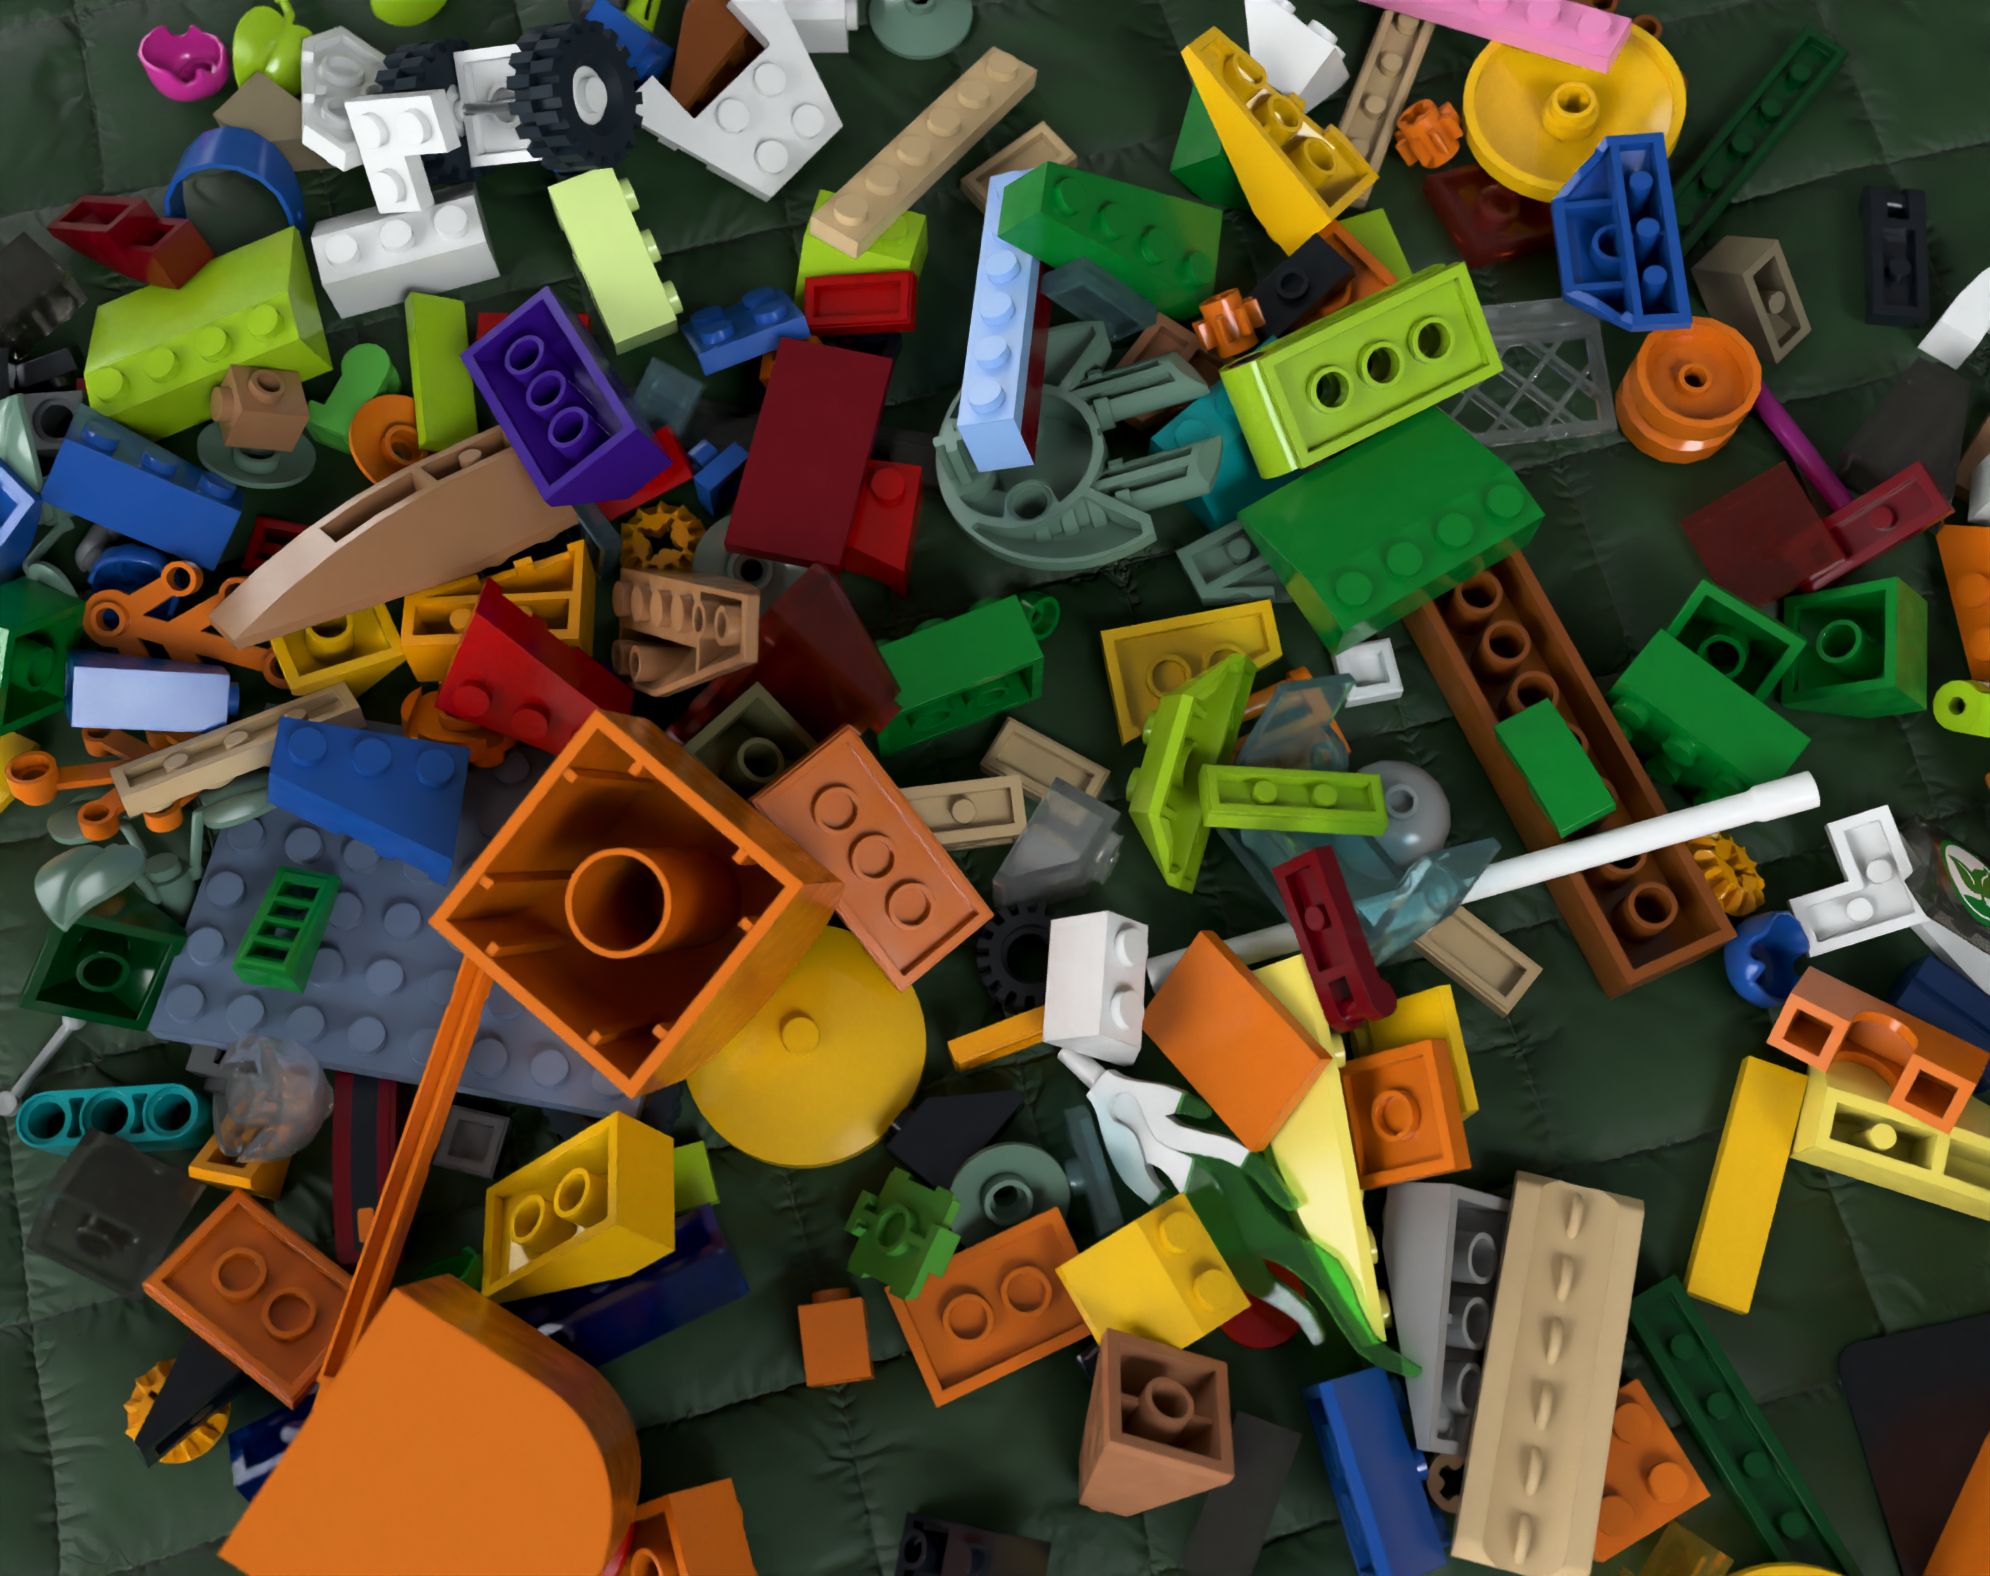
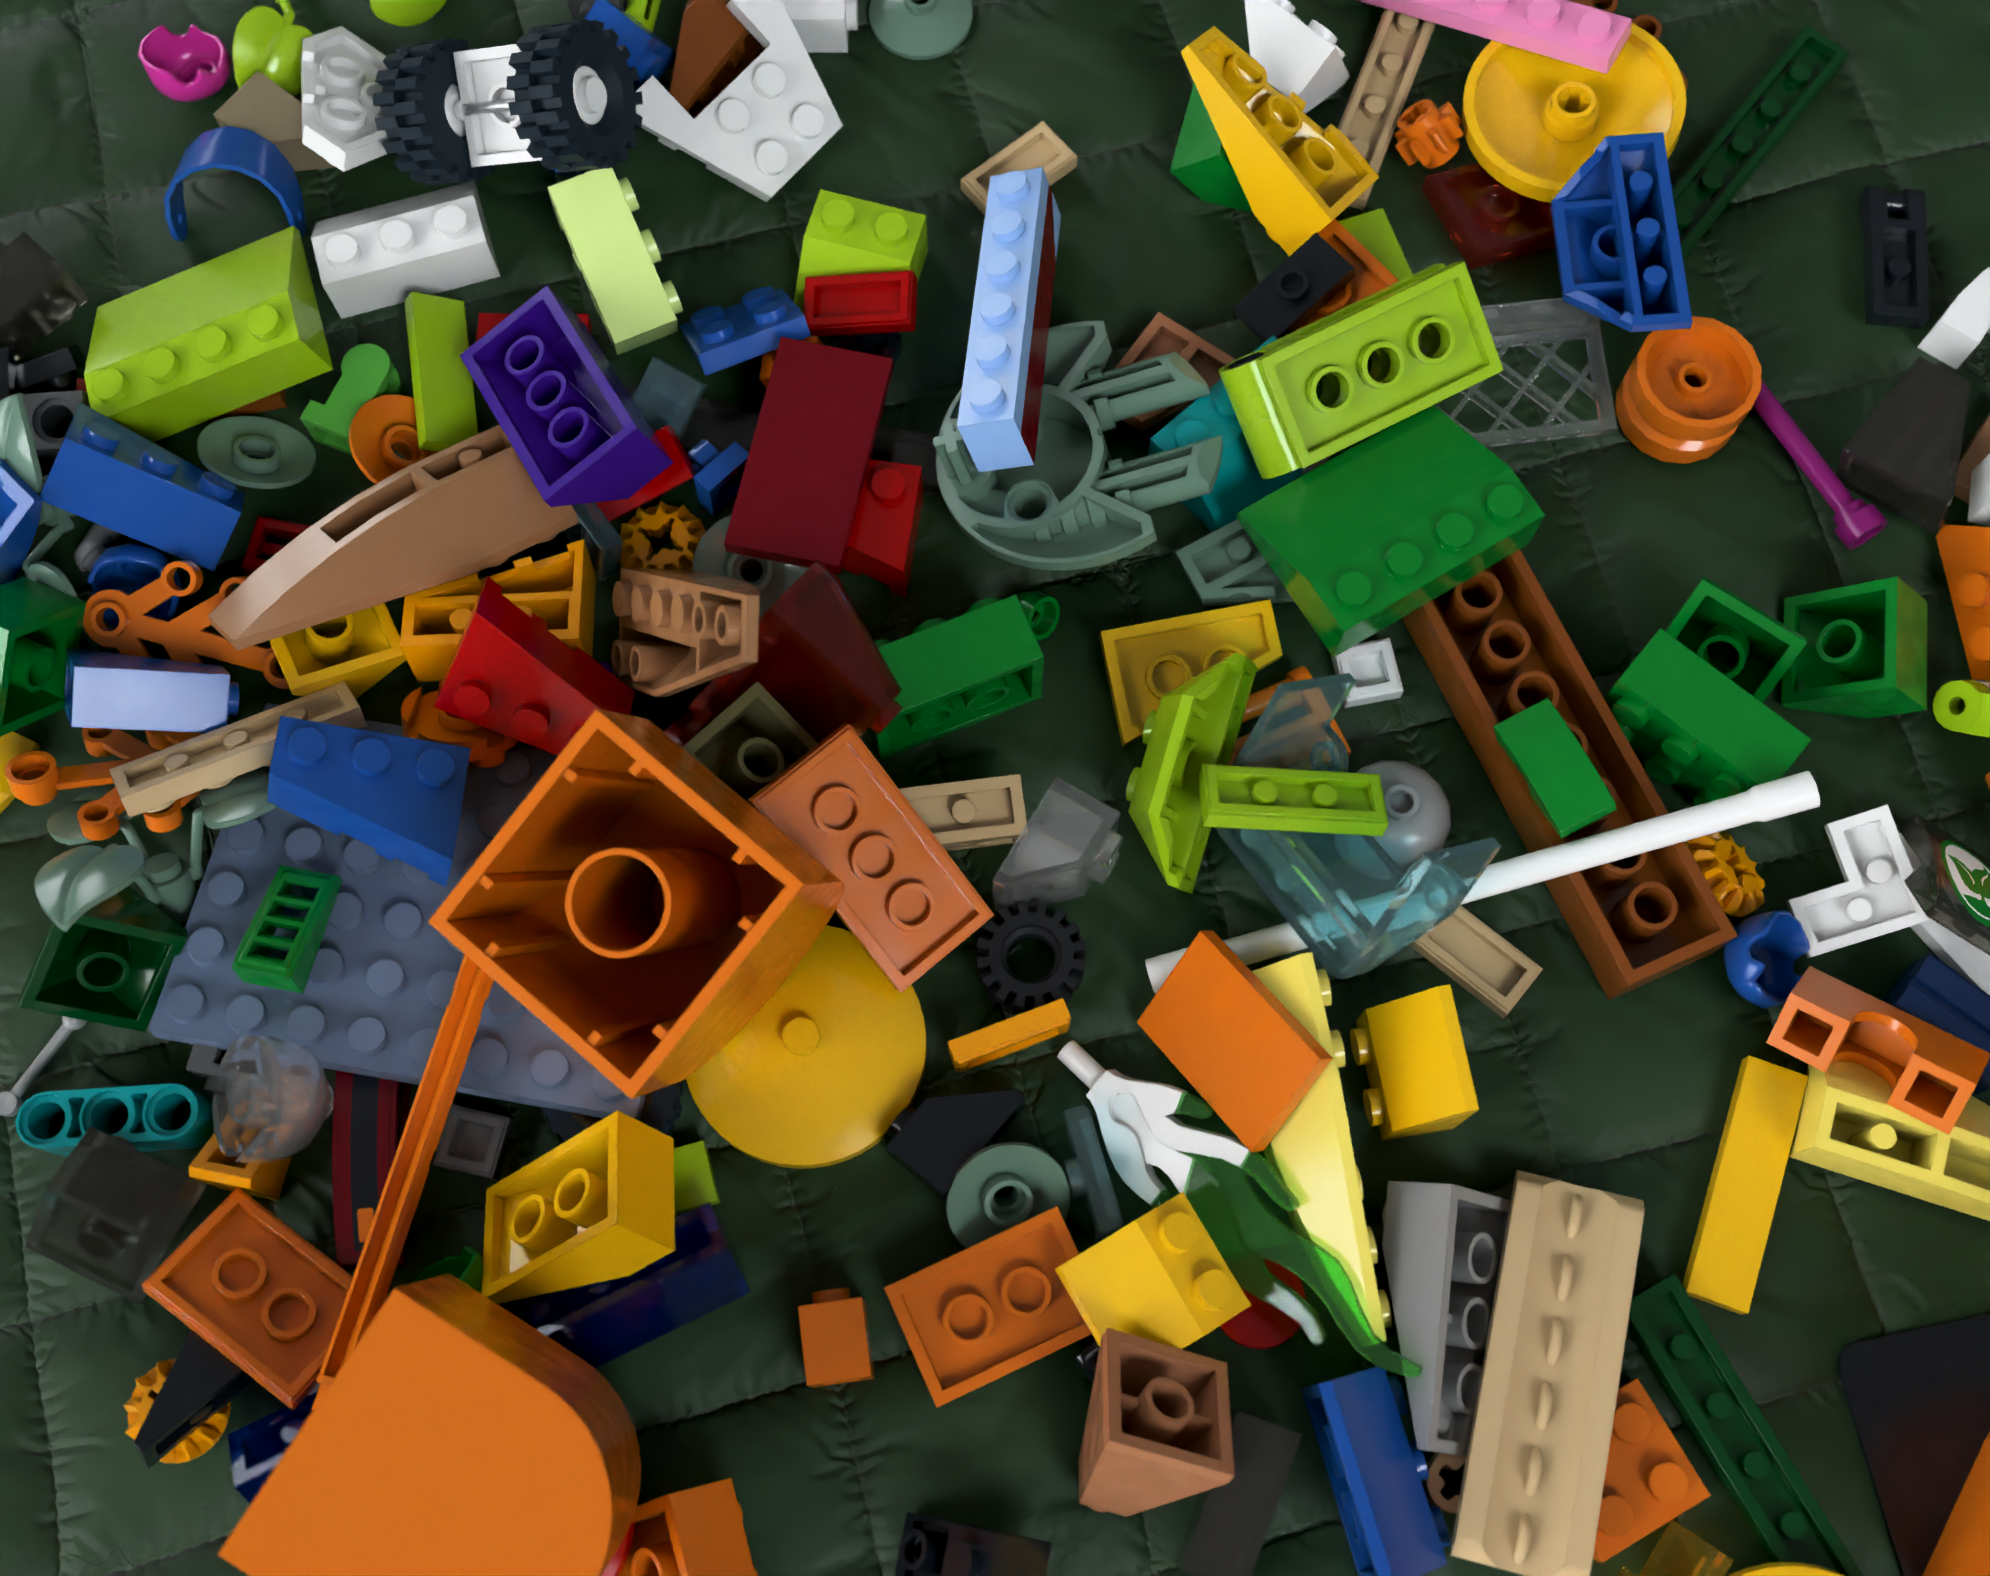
dark red slope [46,195,215,290] -> none
medium nougat brick [210,364,310,452] -> none
white plate [344,89,461,214] -> none
tan plate [810,46,1037,259] -> none
bright green piece [844,1166,961,1301] -> none
tan tile [979,716,1111,826] -> none
green wedge [997,161,1223,323] -> none
clear light blue tile [1040,256,1157,342] -> none
white slope [1042,910,1148,1067] -> none
orange gear [1192,288,1266,358] -> none
dark red plate [1272,845,1397,1033] -> none
orange plate [1338,1039,1472,1190] -> none
clear red plate [1680,460,1846,609] -> none
dark tan slope [1691,235,1812,364] -> none
dark red plate [1777,460,1956,594] -> none

